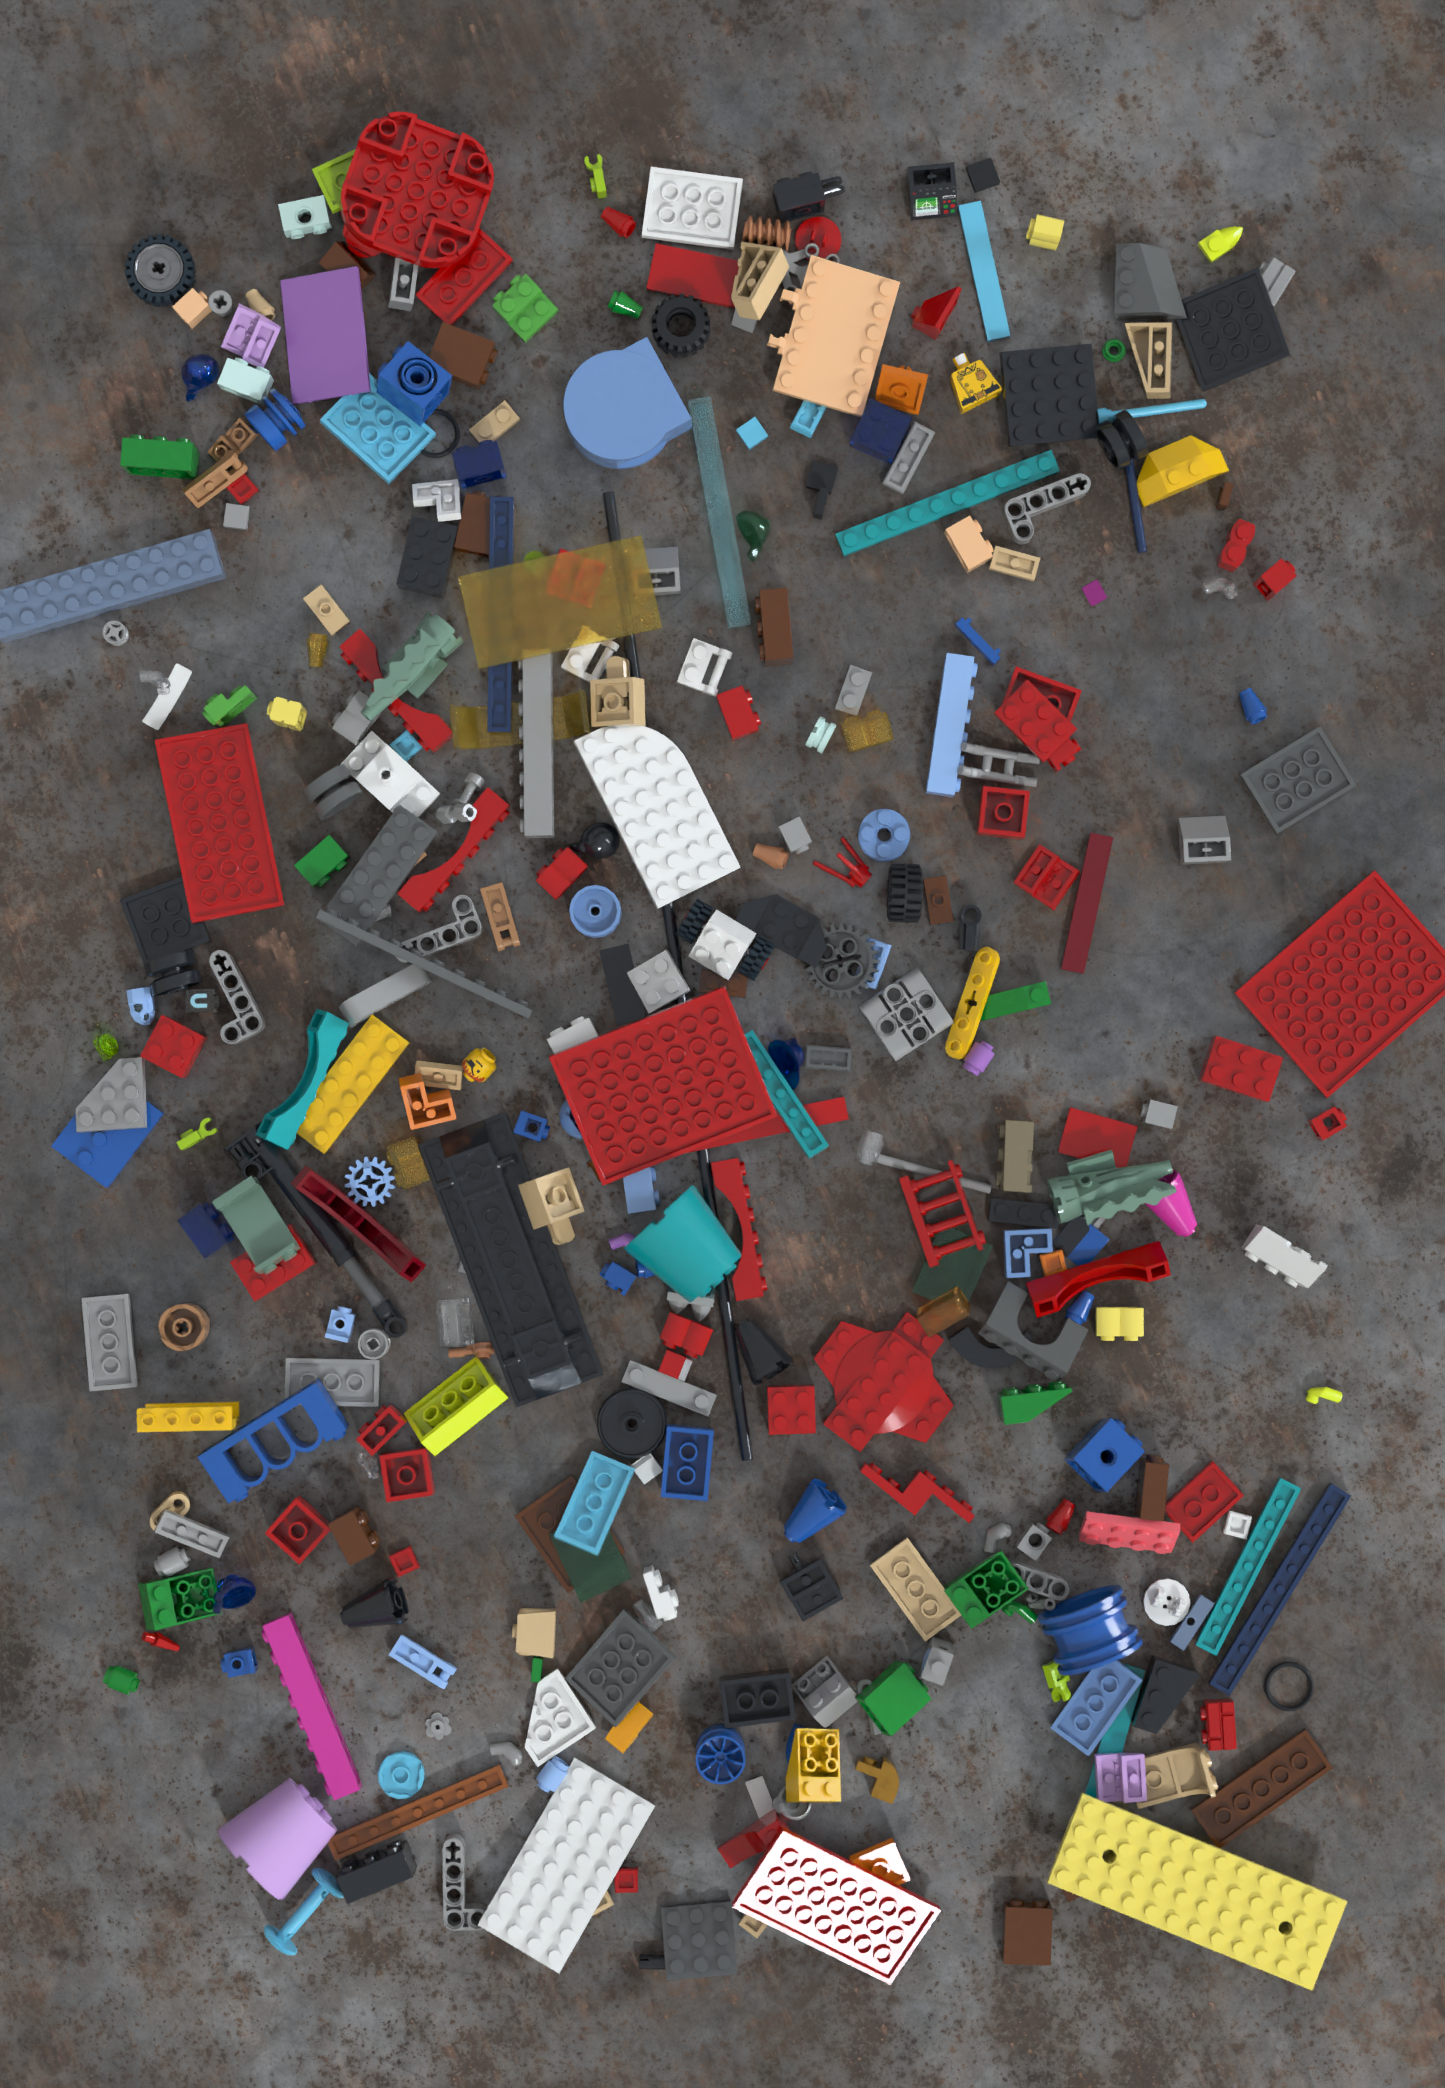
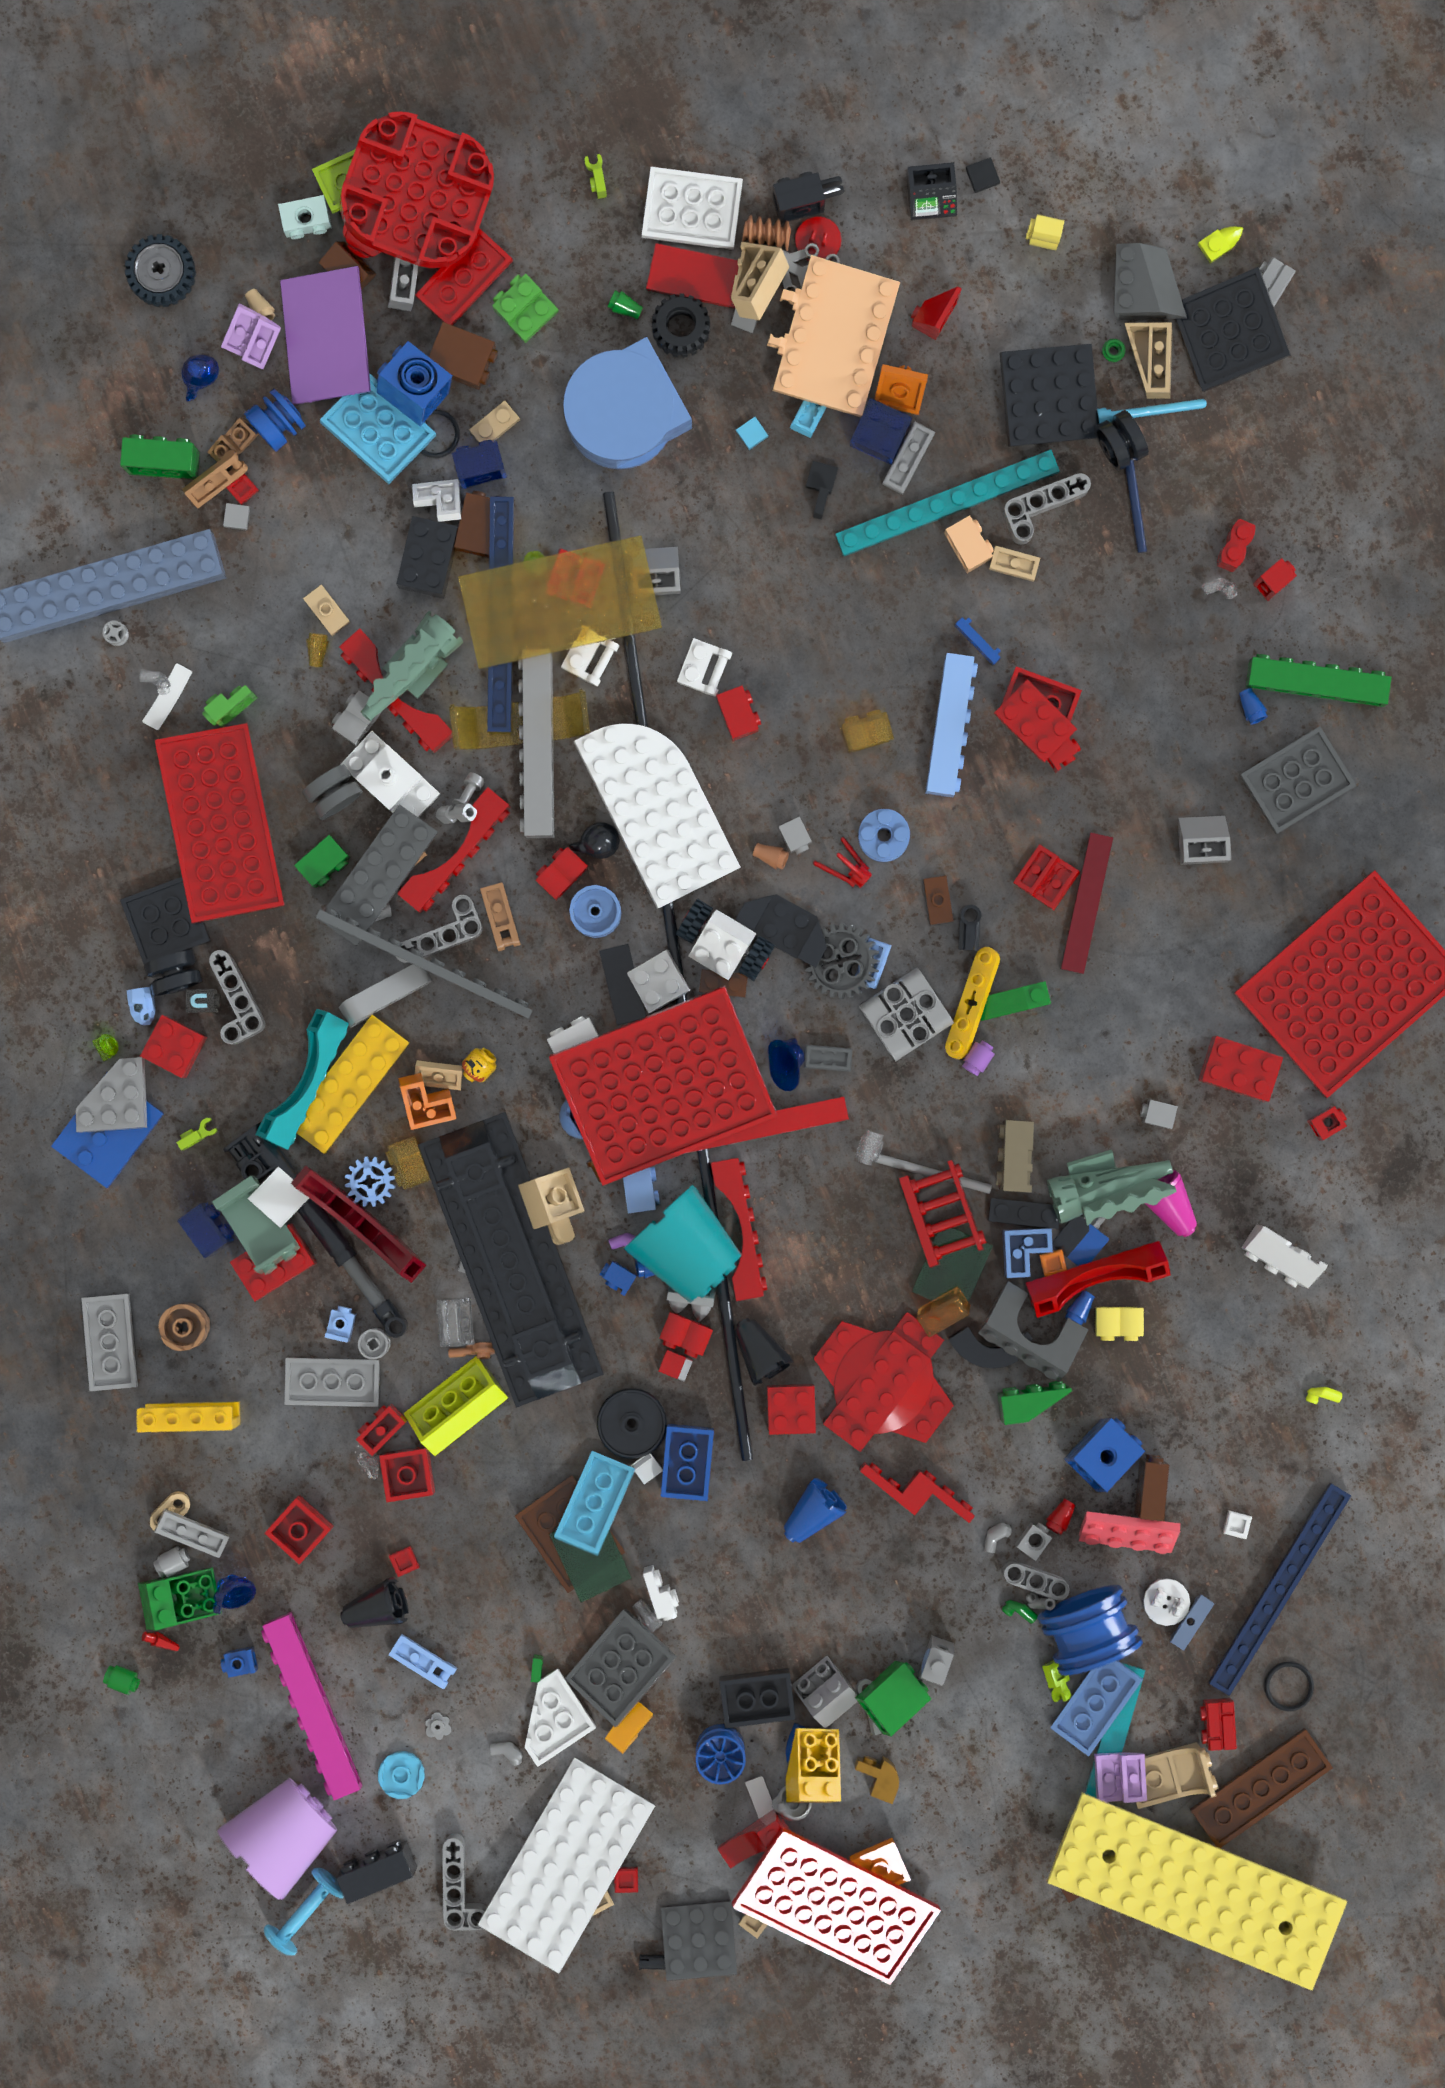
light nougat brick [172,288,212,329] -> none
blue fence [198,1378,349,1504] -> none
light grey bush [208,290,233,317] -> none
light aqua brick [217,357,274,406] -> none
light yellow brick [267,697,307,731] -> none
reddish brown brick [328,1505,381,1566] -> none
dark orange plate [328,1763,509,1861] -> none
medium azure tile [390,729,423,762] -> none
tan torso [512,1608,557,1658] -> none
blue brick [513,1110,550,1143] -> none
light blue brick [536,1756,569,1793] -> none
tan brick [590,656,646,728] -> none
red cone [601,206,636,238] -> none
light grey plate [622,1359,717,1417] -> none
clear light blue plate [688,396,751,629] -> none
clear green hat [736,510,770,561] -> none
teal plate [745,1030,829,1159] -> none
reddish brown brick [755,588,794,667] -> none
black plate [780,1552,844,1622] -> none
light aqua wheel [805,716,837,754] -> none
light grey plate [835,665,872,717] -> none
tan plate [869,1537,961,1641] -> none
black tyre [887,863,923,923] -> none
green slope [944,1550,1029,1629] -> none
yellow torso [950,353,1002,414] -> none
light grey piece [957,742,1040,787] -> none
medium azure tile [958,201,1010,342] -> none
red brick [976,786,1030,840] -> none
reddish brown brick [1002,1898,1053,1966] -> none
red tile [1057,1107,1138,1168] -> none
magenta sticker [1082,580,1107,606] -> none
black wedge [1131,1655,1201,1734] -> none
yellow wedge [1137,435,1229,508] -> none
red tile [1165,1460,1244,1543] -> none
teal plate [1194,1477,1301,1656] -> none
reddish brown tile [1216,482,1234,510] -> none
none -> white sticker [248,1167,309,1228]
none -> green brick [1245,654,1392,707]

